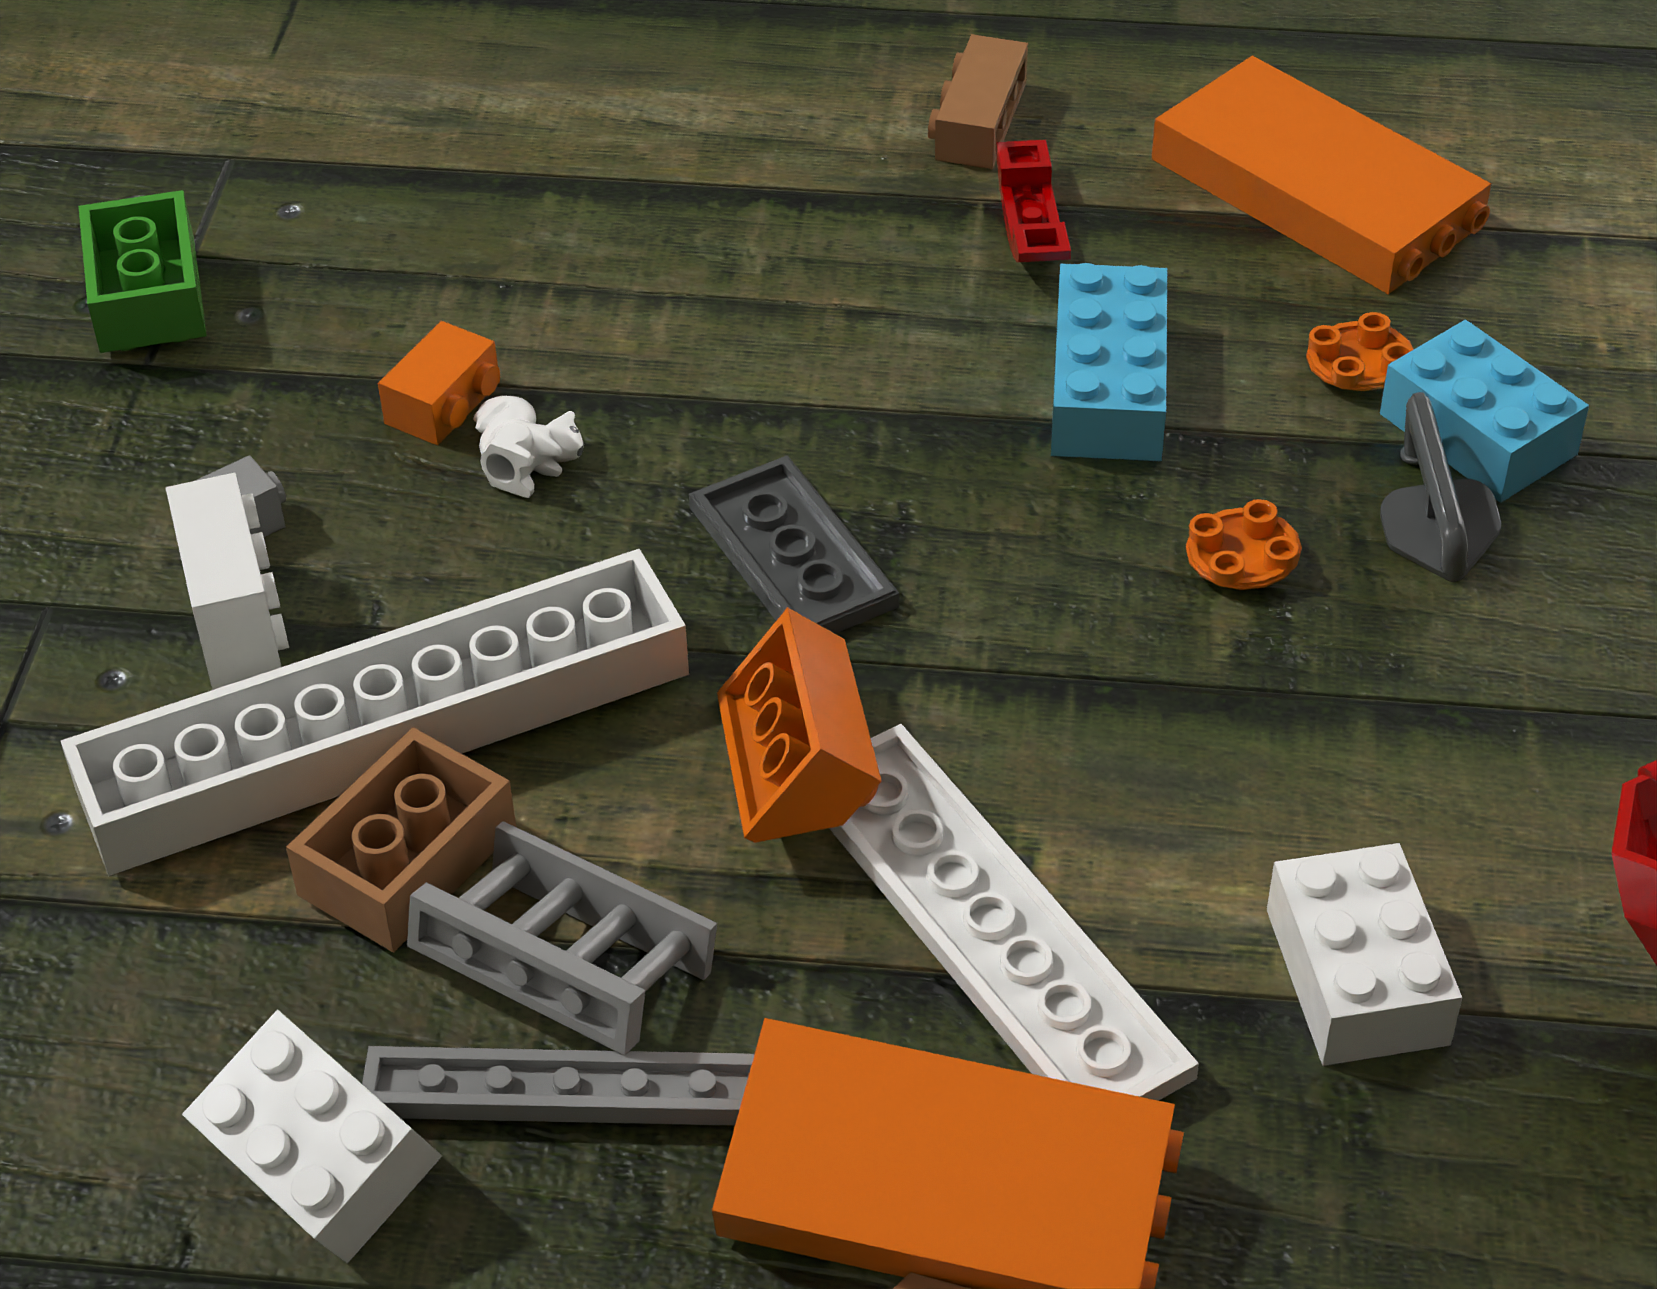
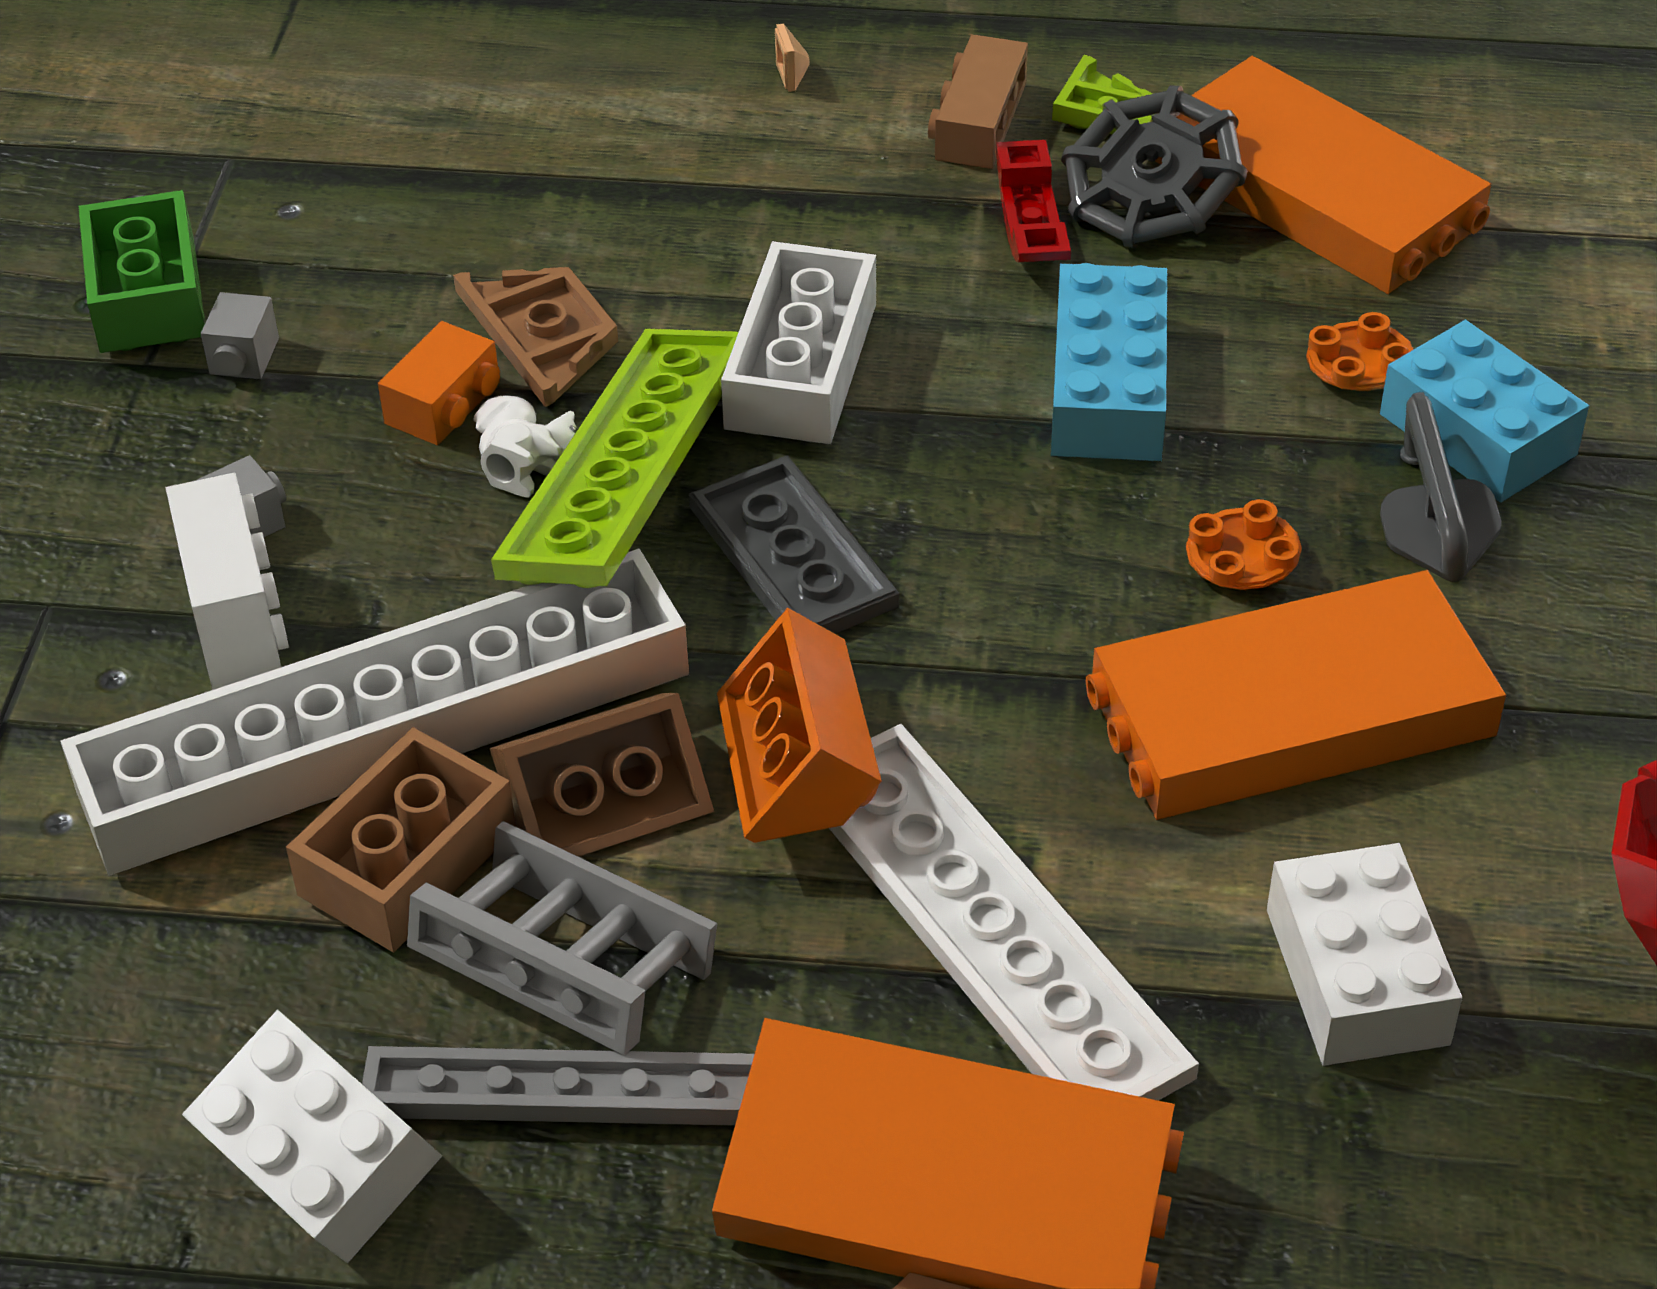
none -> light grey brick [201,292,279,379]
none -> medium nougat wing [453,267,618,407]
none -> medium nougat slope [490,693,715,857]
none -> lime plate [491,329,739,588]
none -> white brick [721,241,876,444]
none -> light nougat slope [775,23,810,92]
none -> lime wing [1052,55,1159,134]
none -> dark grey plate [1061,85,1248,248]
none -> orange brick [1086,570,1506,820]

